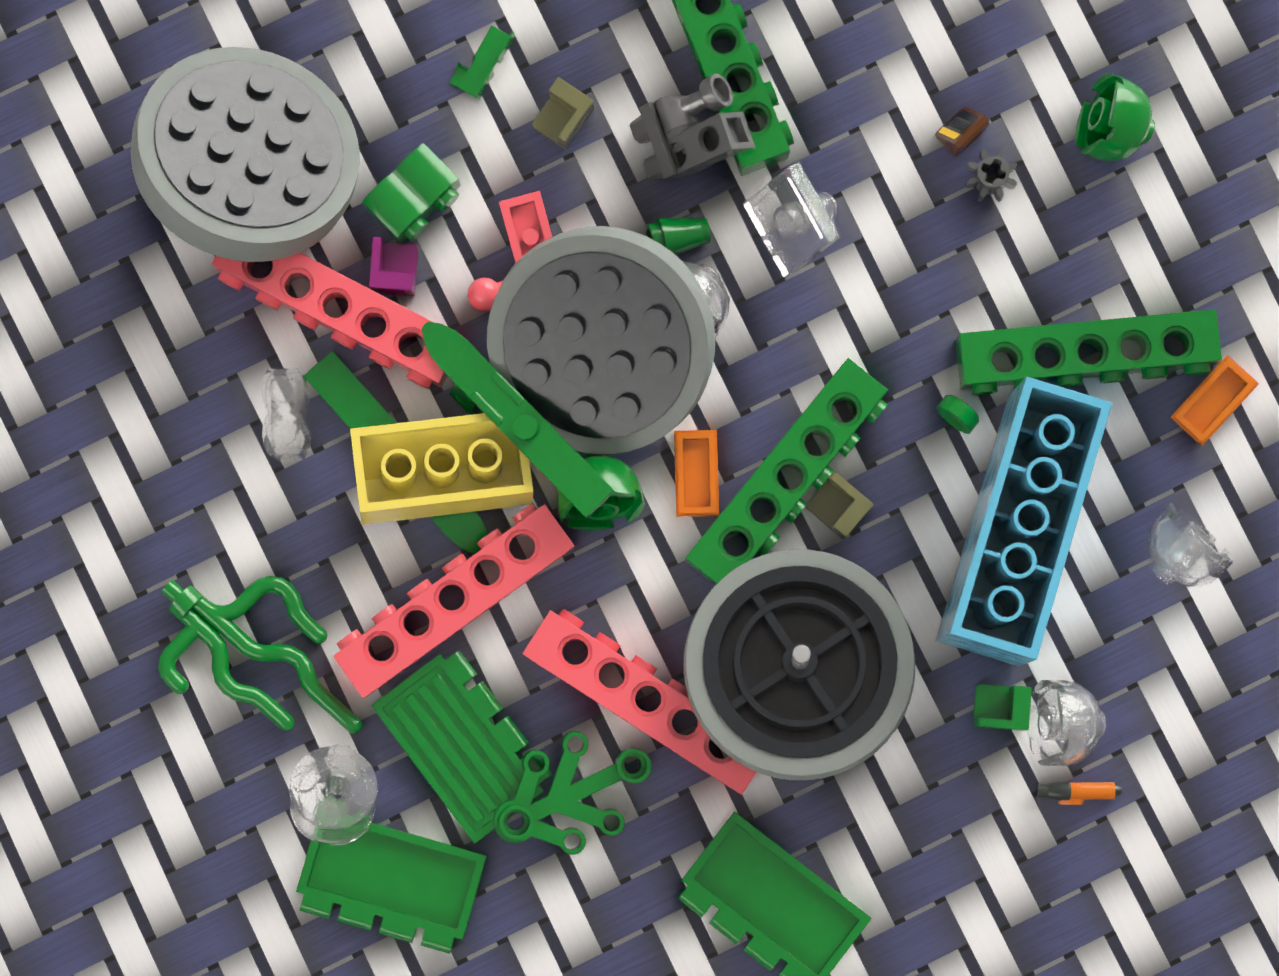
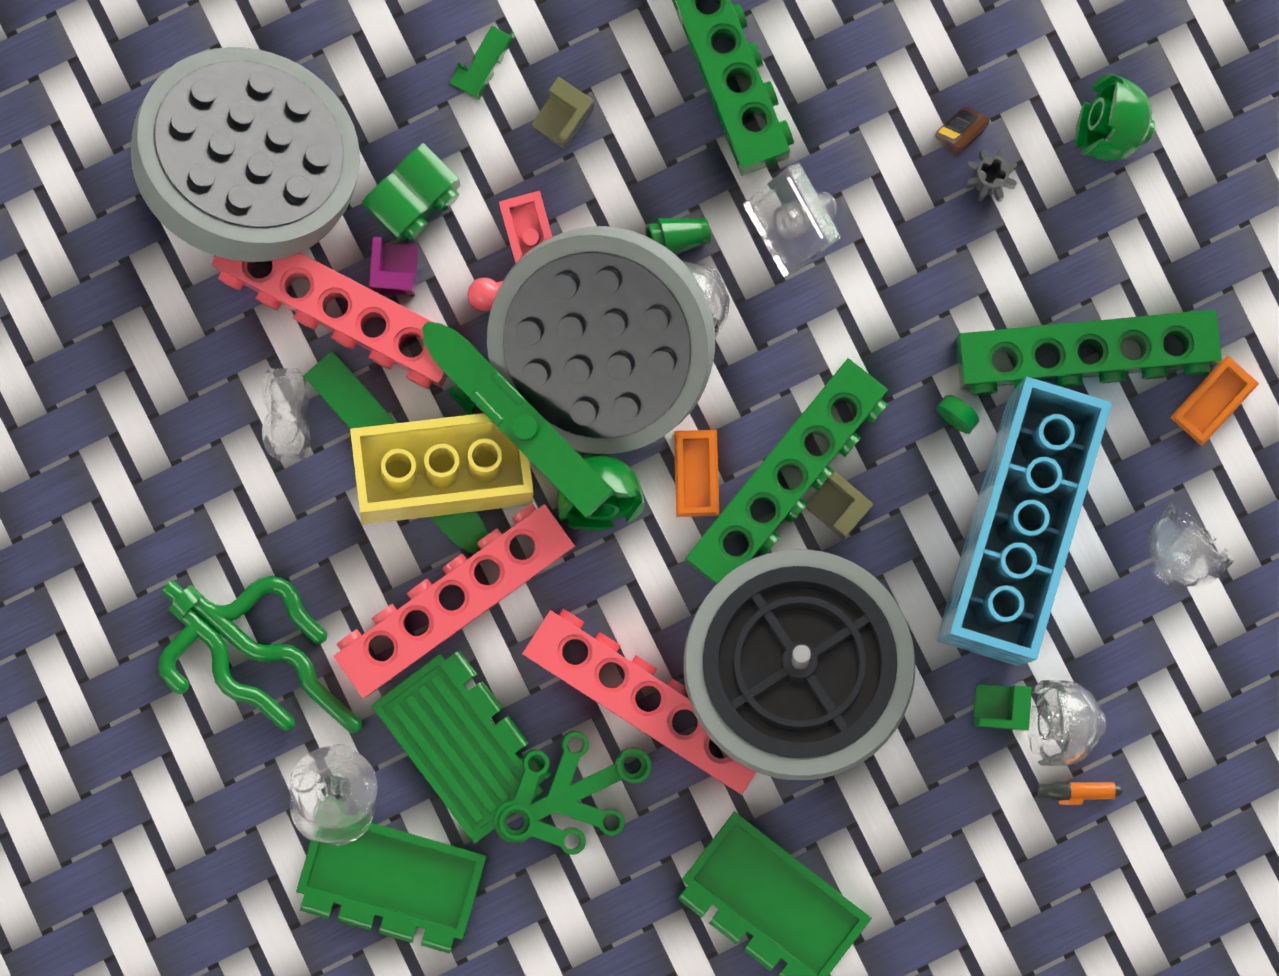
dark grey hips [629,74,756,180] -> none

